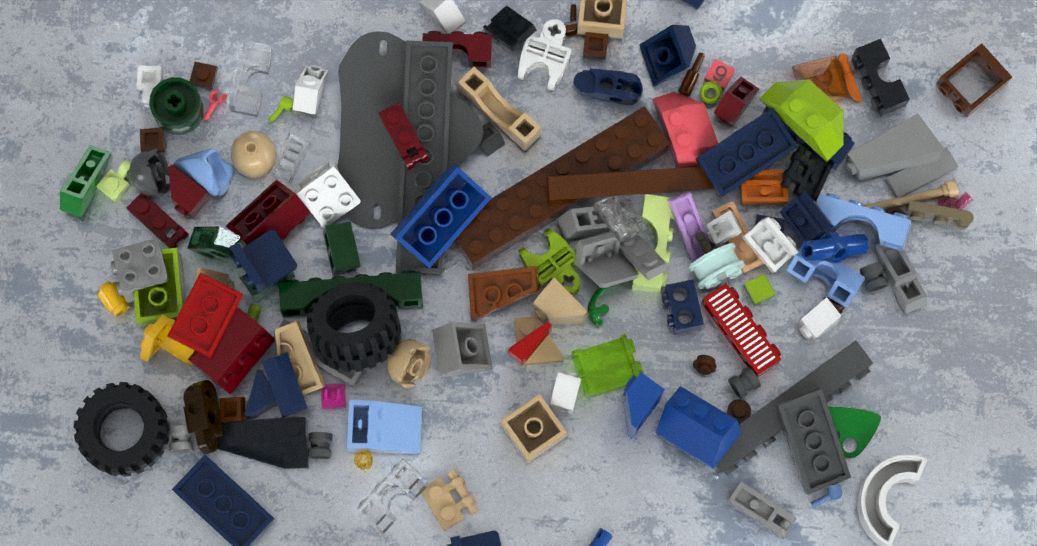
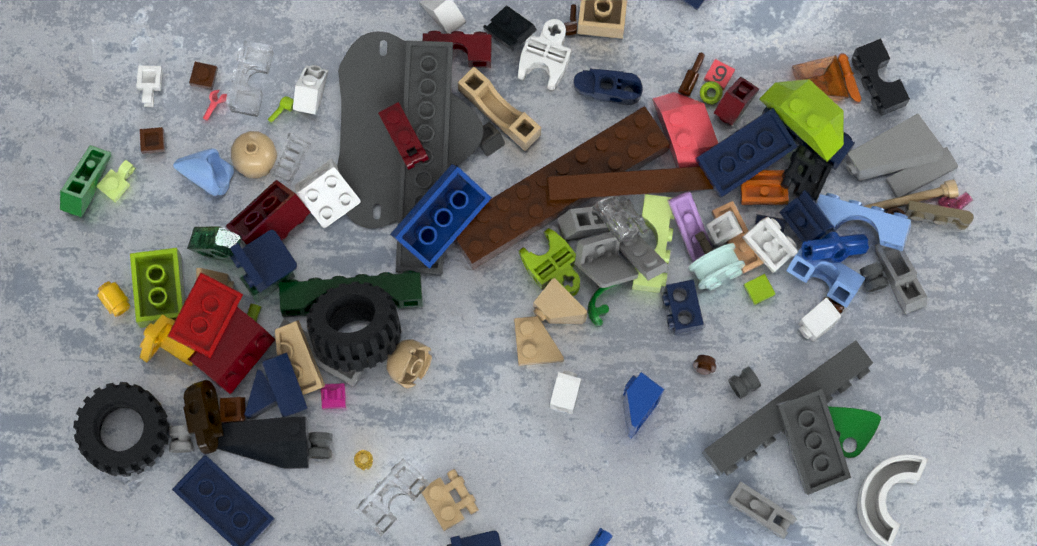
light grey bracket [111,239,168,303] -> none
dark red plate [126,193,189,248] -> none
dark grey cylinder [127,148,170,196] -> none
dark green wheel [149,77,204,135] -> none
dark red slope [168,165,211,219] -> none
dark green hinge [323,221,361,276] -> none
light blue slope [347,400,422,454] -> none
light grey slope [432,322,493,376] -> none
dark orange wing [468,266,539,321] -> none
tan brick [500,394,567,464] -> none
red slope [508,322,552,365] -> none
clear neon green panel [571,334,643,399] -> none
reddish brown plate [583,32,608,59] -> none
dark blue slope [639,25,696,86] -> none
blue slope [656,386,742,469] -> none
red brick [701,283,781,377] -> none
reddish brown plate [727,399,751,423] -> none
medium blue hand [811,484,842,508] -> none
reddish brown window [936,43,1012,117] -> none

